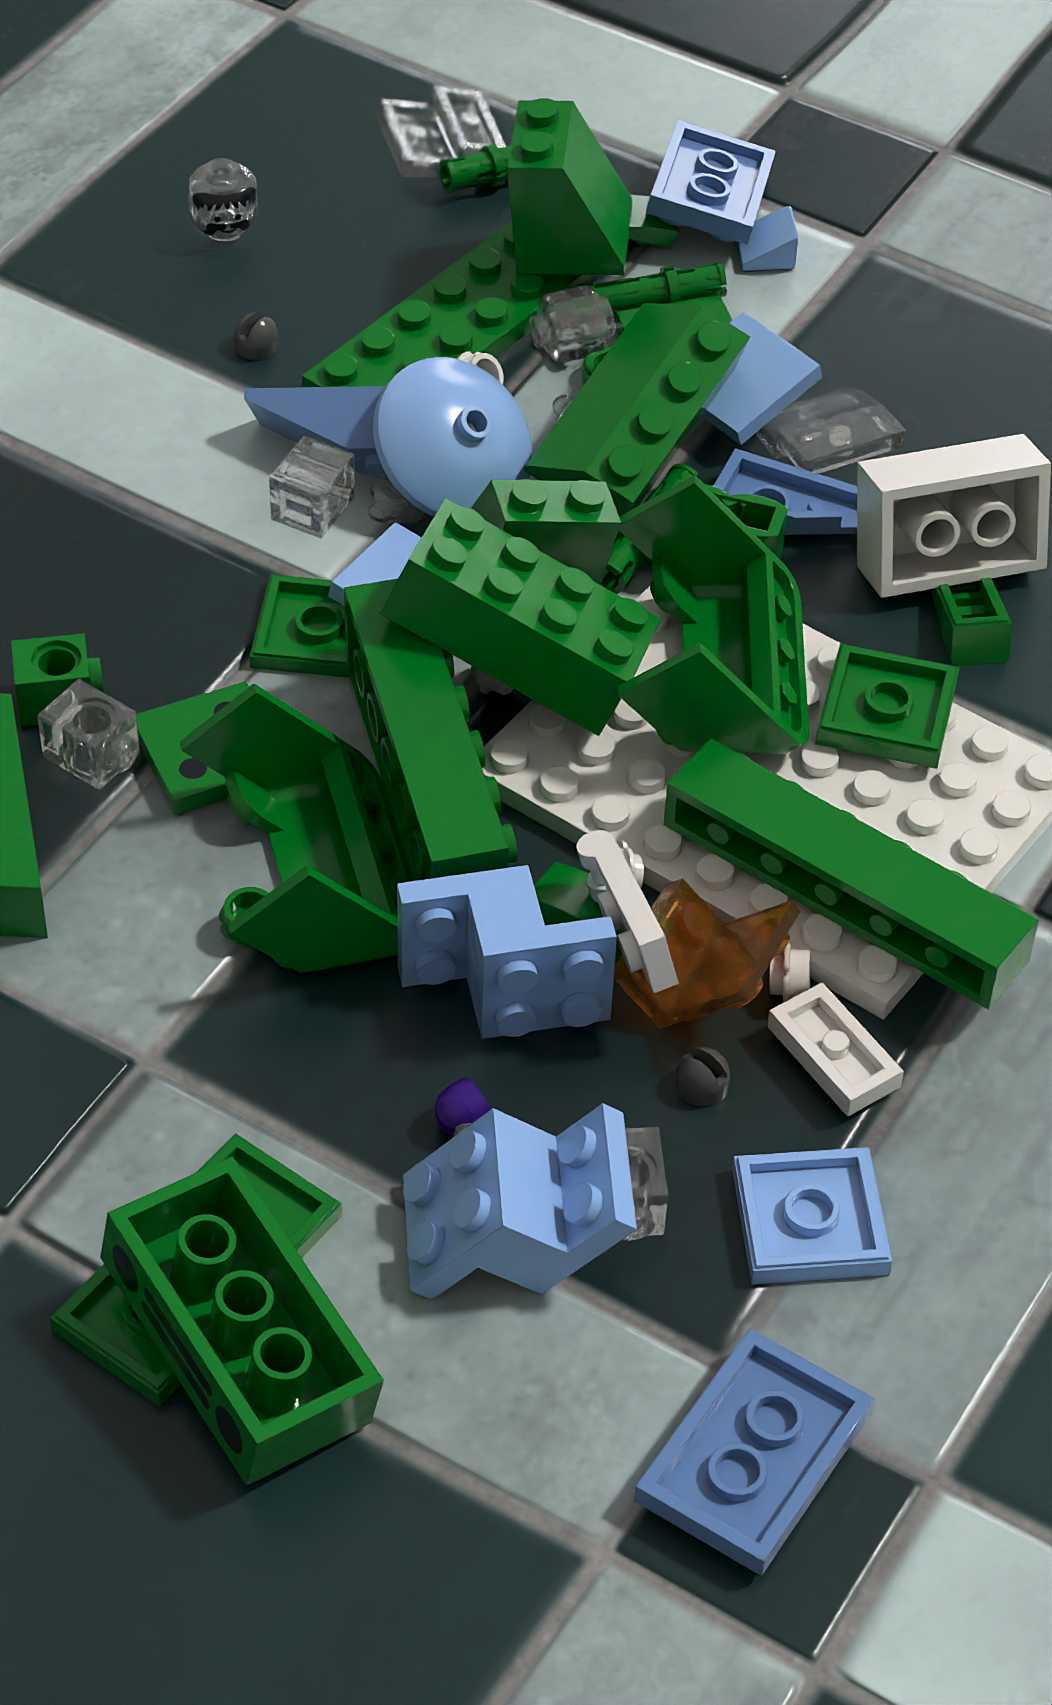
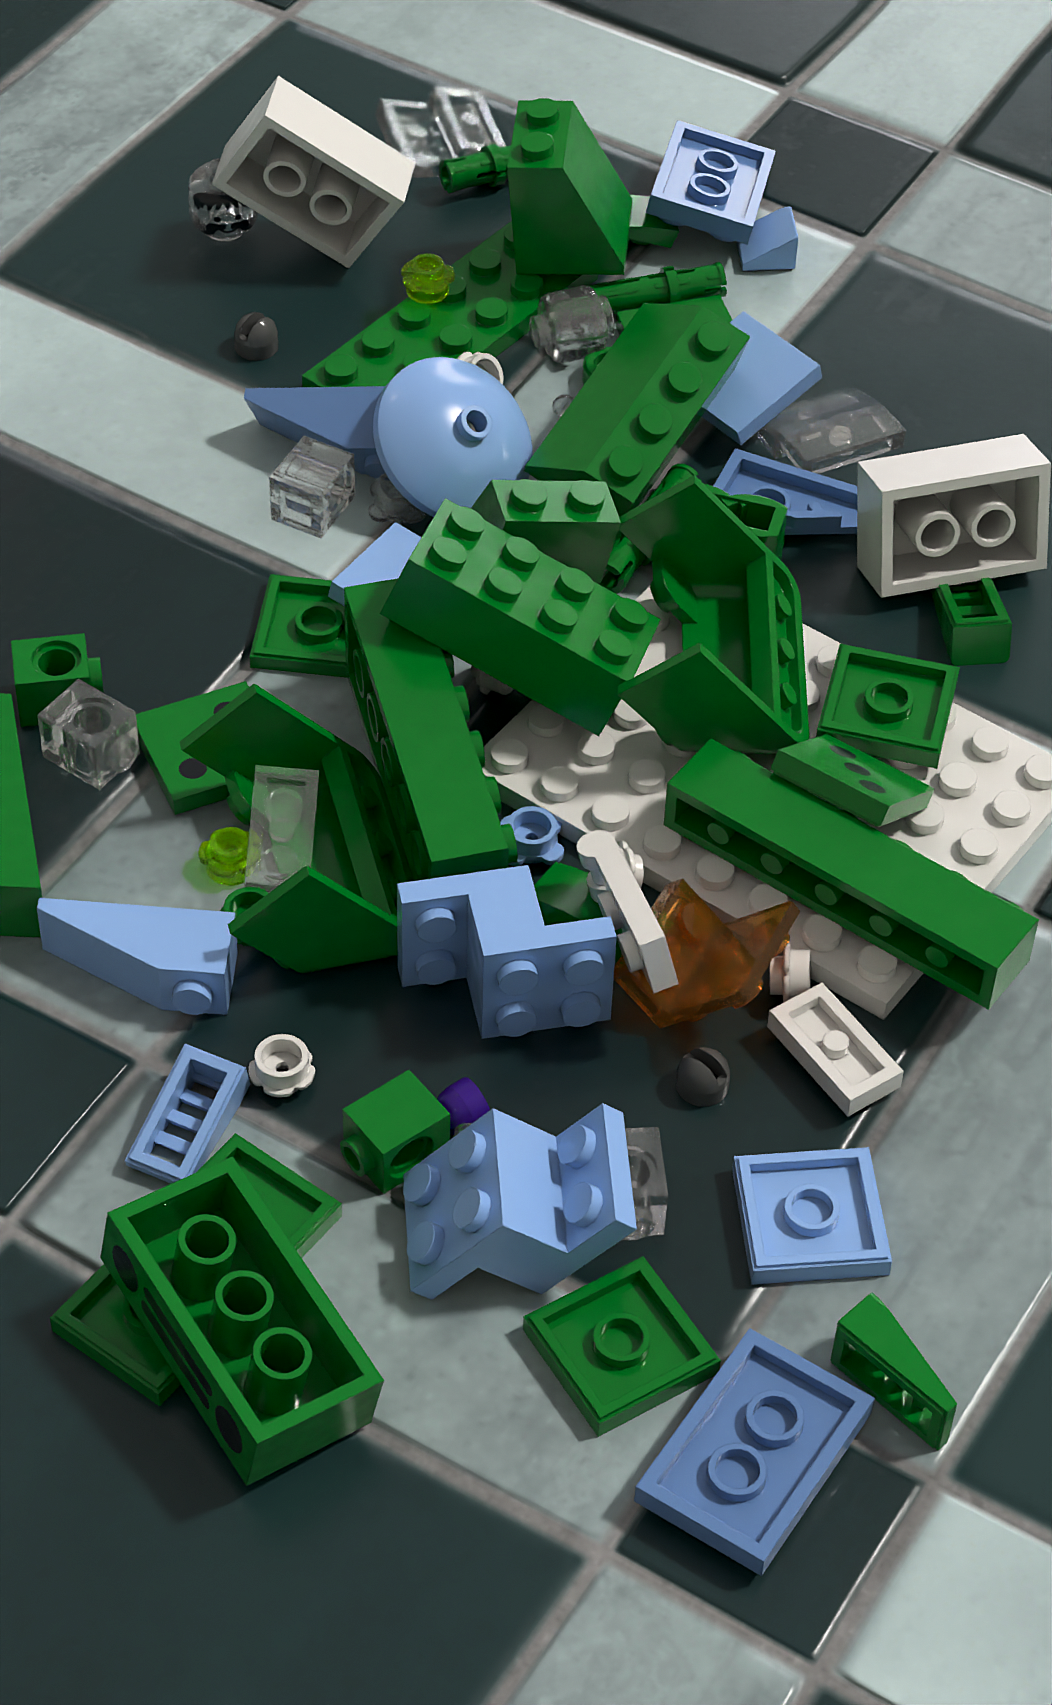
none -> light blue slope [37,898,238,1015]
none -> light blue slope [125,1044,250,1184]
none -> clear neon green plate [198,827,261,886]
none -> white brick [212,76,416,268]
none -> clear plate [244,765,319,893]
none -> white plate [249,1034,315,1097]
none -> green brick [340,1070,450,1194]
none -> clear neon green plate [401,253,455,304]
none -> light blue plate [500,806,564,866]
none -> green tile [523,1256,721,1437]
none -> green tile [770,734,935,827]
none -> green slope [830,1292,957,1451]

